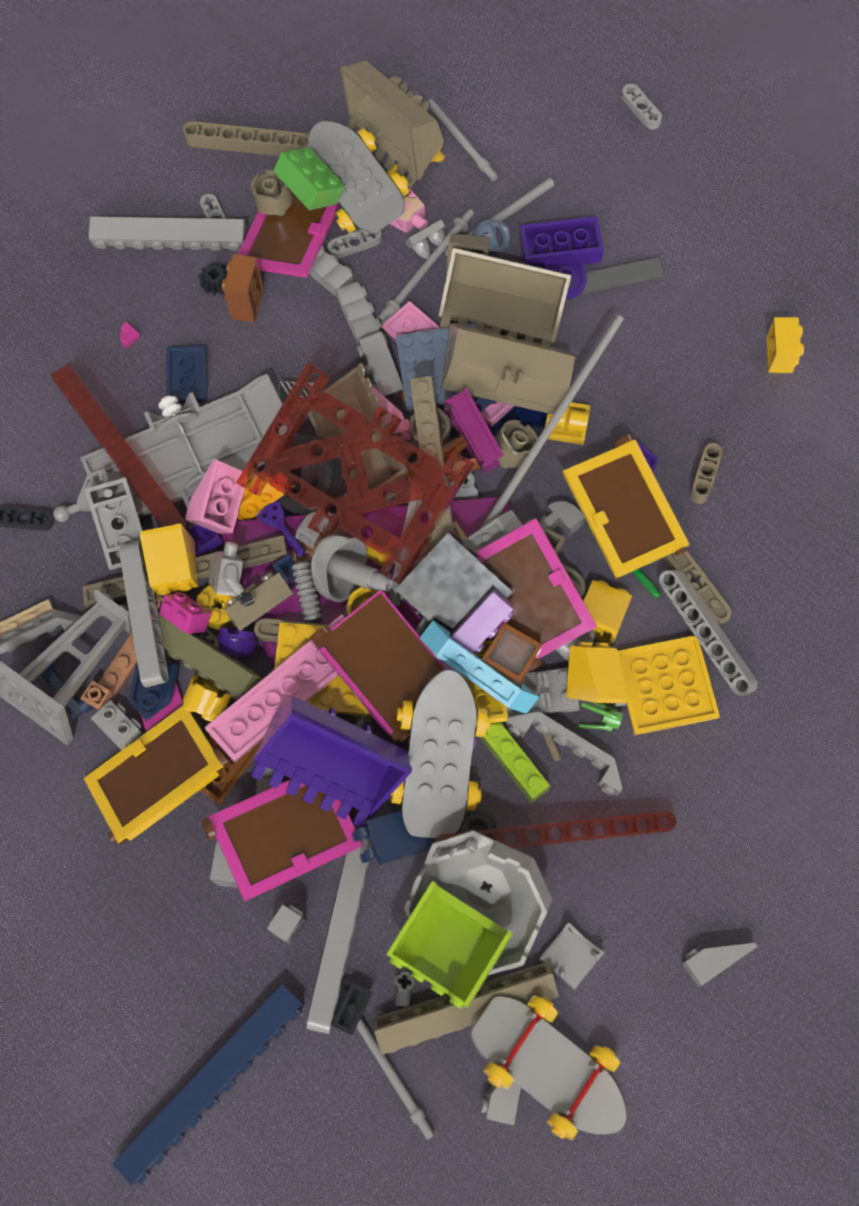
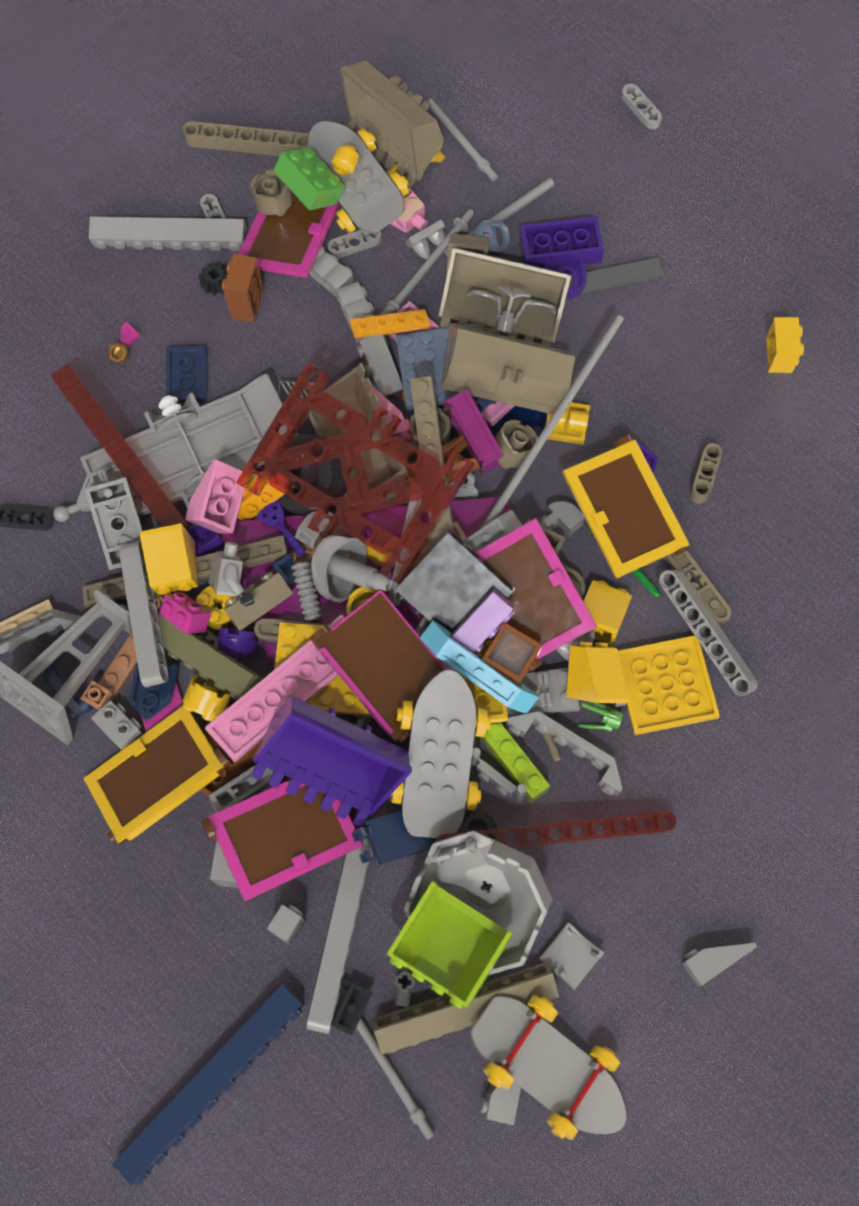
none -> pearl gold tile [108,343,130,363]
none -> light grey slope [209,766,273,813]
none -> yellow head [331,144,360,176]
none -> light orange bracket [349,309,431,338]
none -> light grey plant [467,286,557,334]
none -> light grey plate [471,748,526,801]

